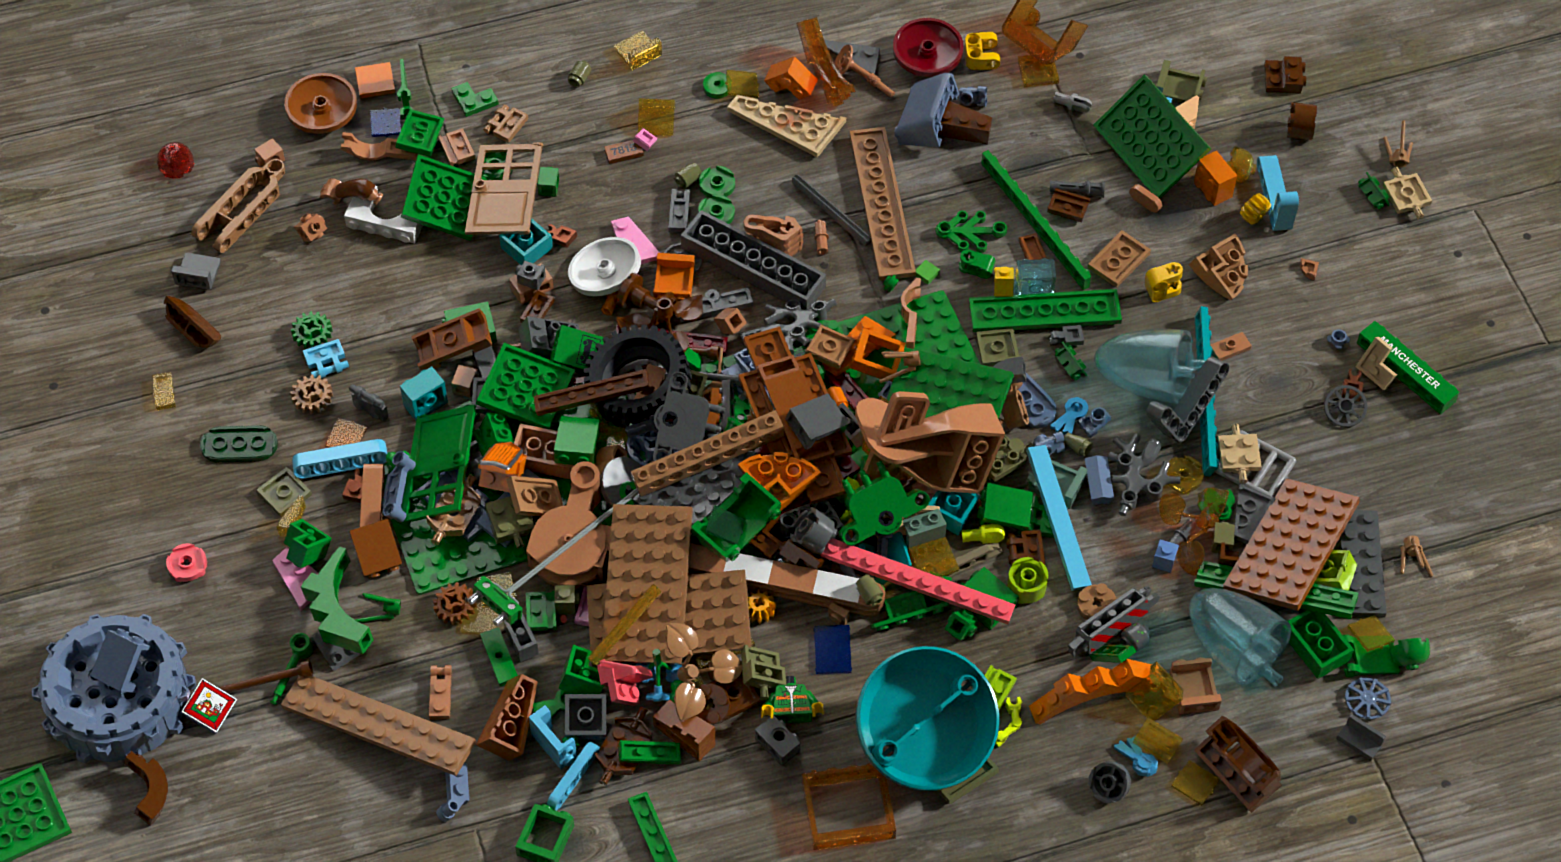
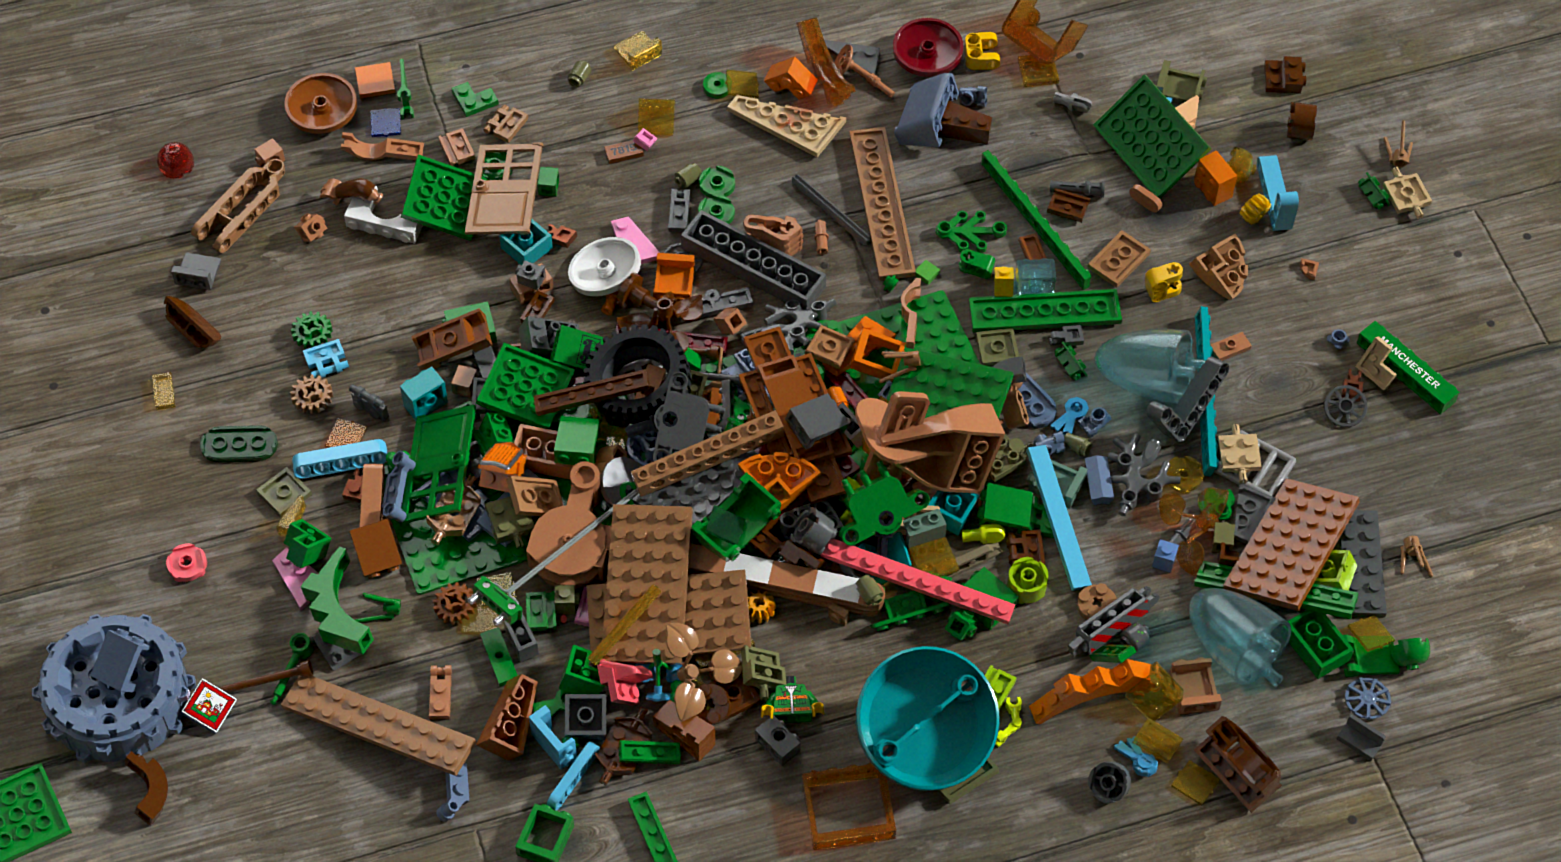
green plate [395,109,444,157] -> none
clear blue piece [813,625,852,674] -> none

